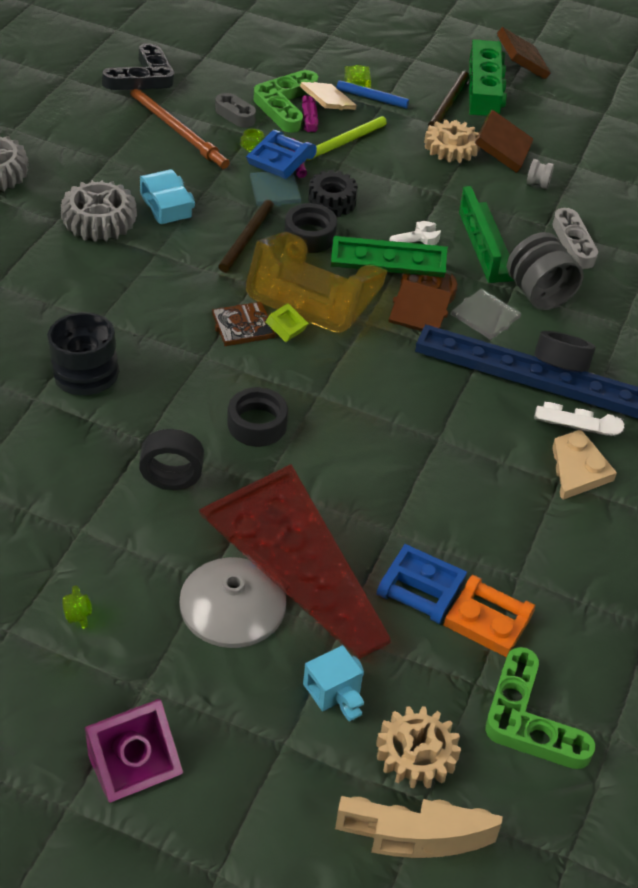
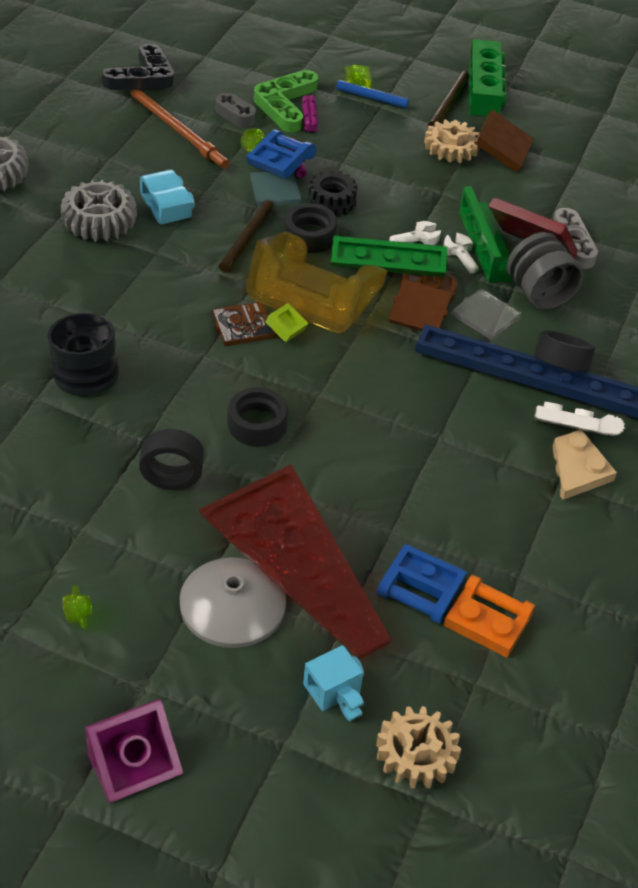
tan piece [300,82,357,110] -> none
lime bar [306,116,387,161] -> none
tan slope [335,796,503,858] -> none
bright green beam [485,647,595,769] -> none
reddish brown tile [497,27,551,79] -> none
light grey wheel [526,159,554,190] -> none
none -> white bar [444,233,479,274]
none -> dark red tile [489,198,578,258]

